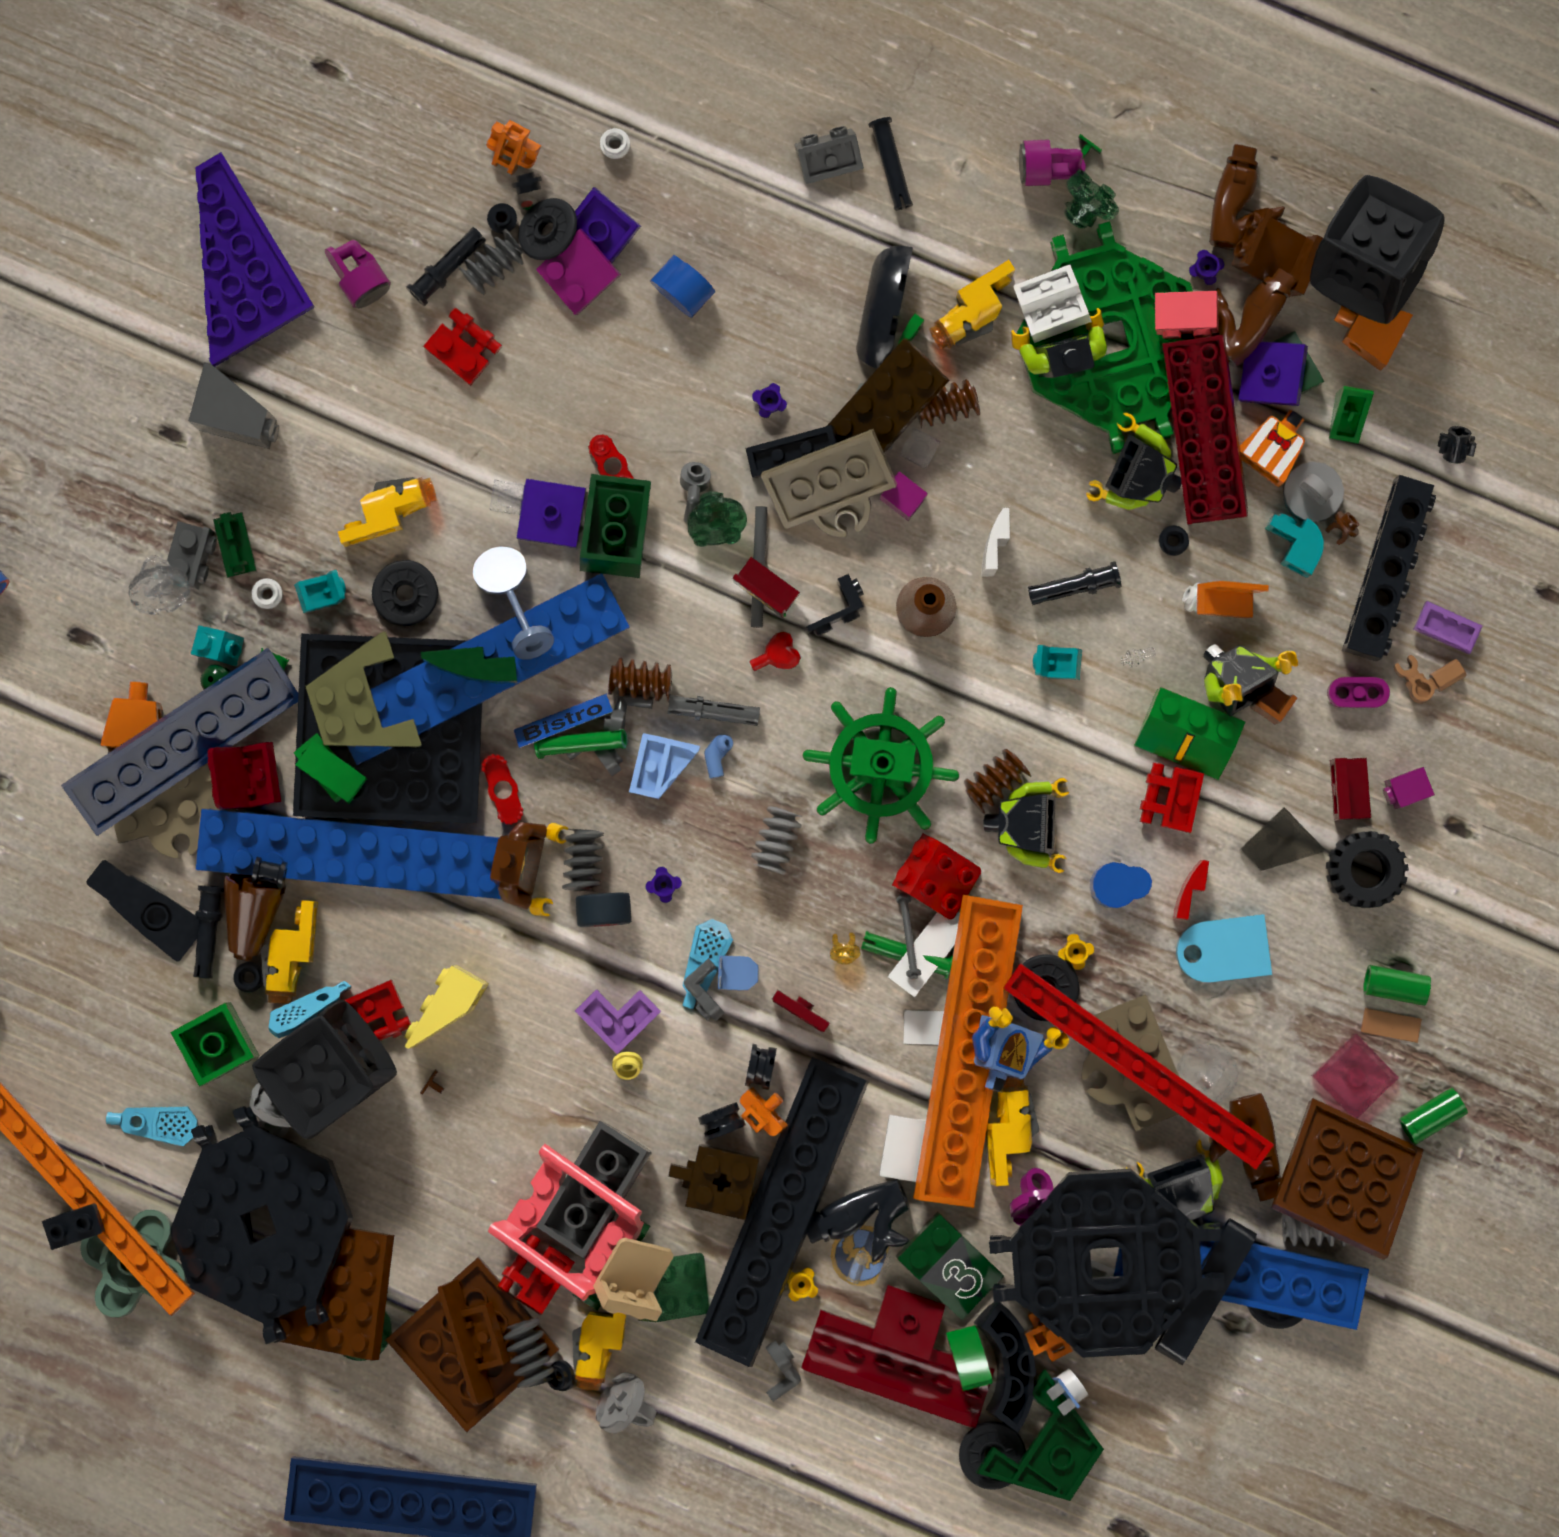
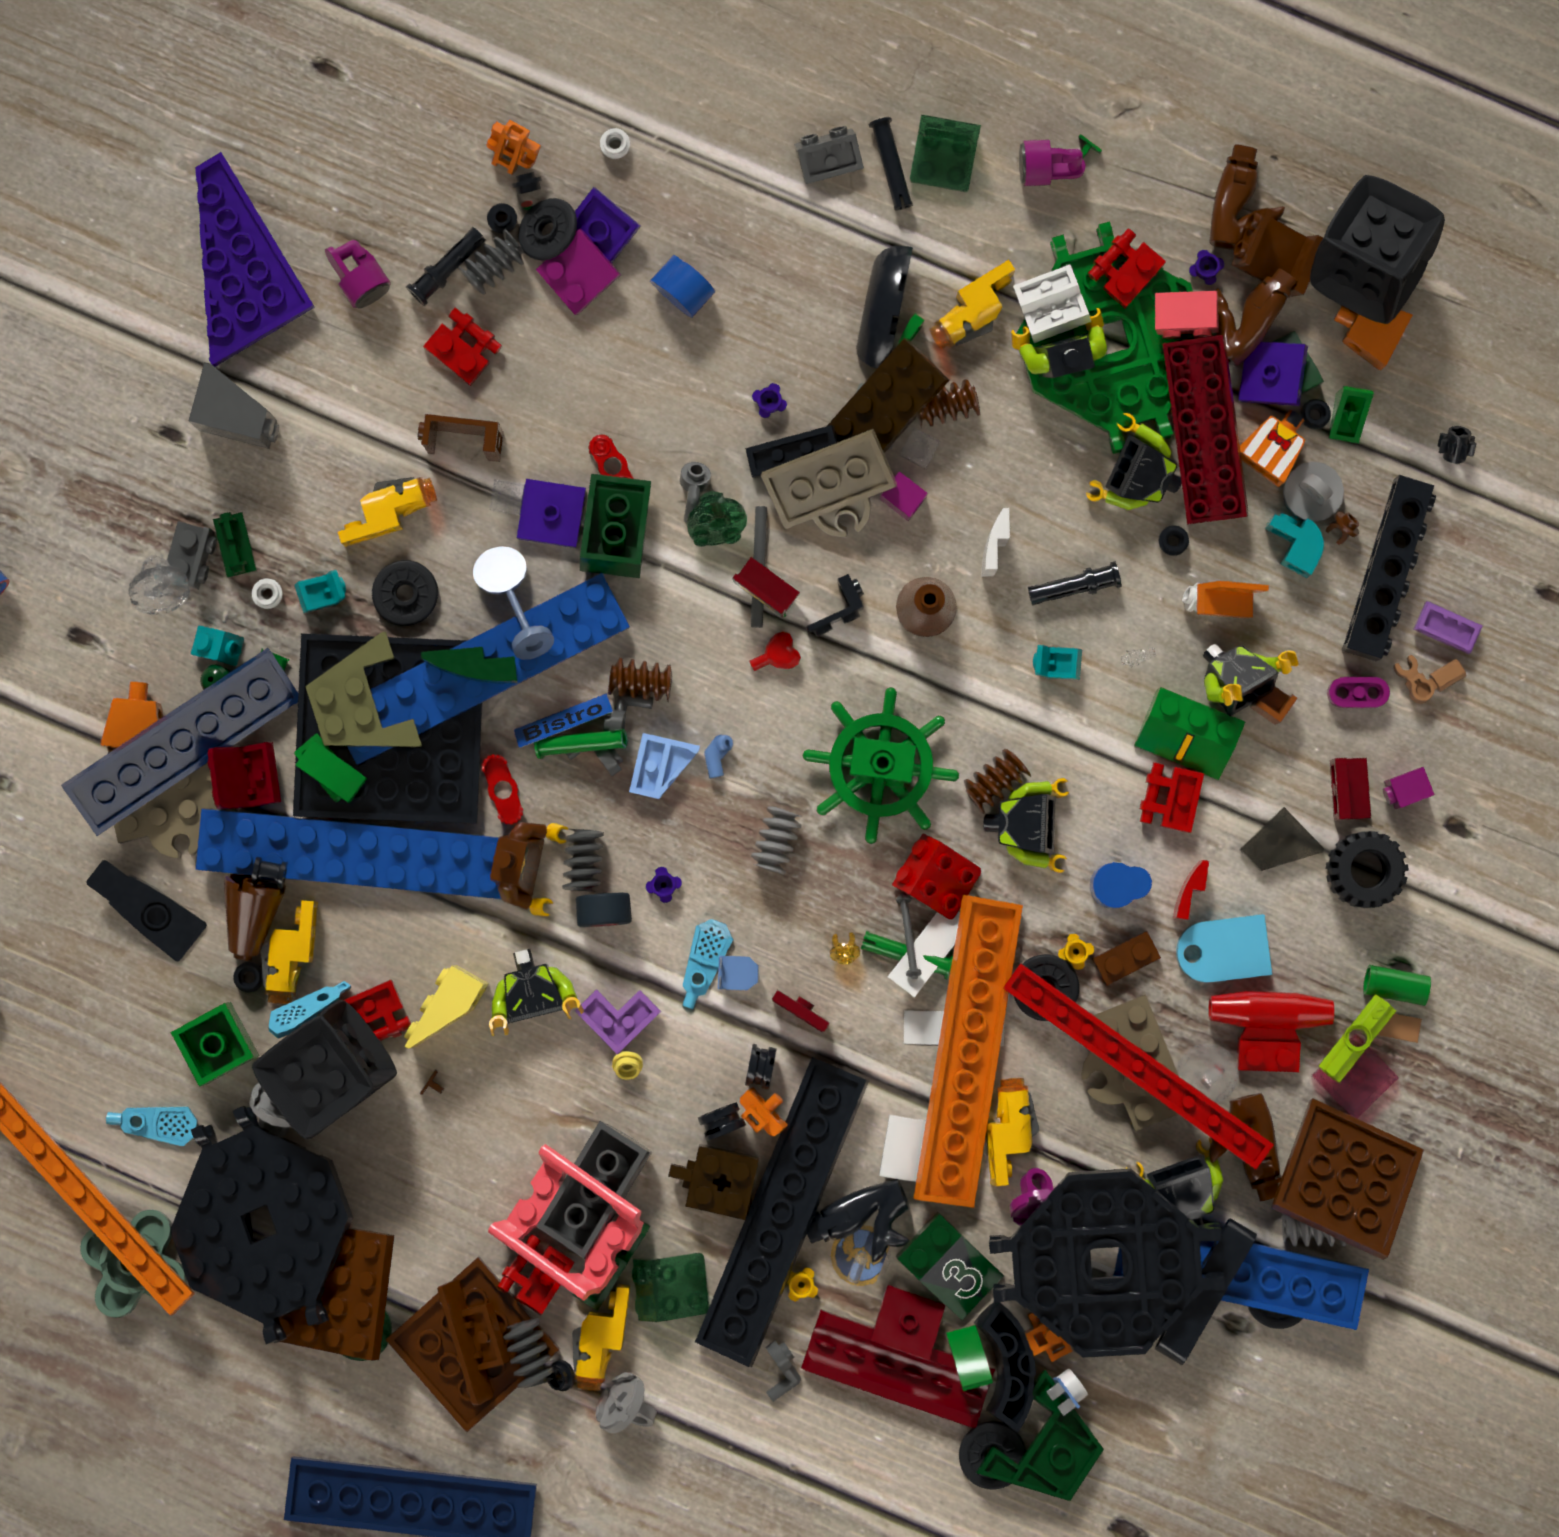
black bracket [42,1203,105,1250] -> none
black pin [193,885,224,979] -> none
tan bracket [593,1238,673,1321] -> none
dark grey pin [667,694,760,726] -> none
dark grey plate [684,958,725,1021] -> none
torso [972,1007,1069,1093] -> none
clear green plate [1064,170,1119,229] -> none
green pin [1399,1087,1468,1145] -> none
none -> reddish brown panel [418,414,504,462]
none -> torso [489,949,584,1036]
none -> clear green bracket [909,114,981,192]
none -> red plate [1087,228,1166,309]
none -> reddish brown plate [1092,931,1161,986]
none -> red plate [1208,991,1335,1073]
none -> black plate [1300,399,1331,429]
none -> lime piece [1318,994,1397,1083]

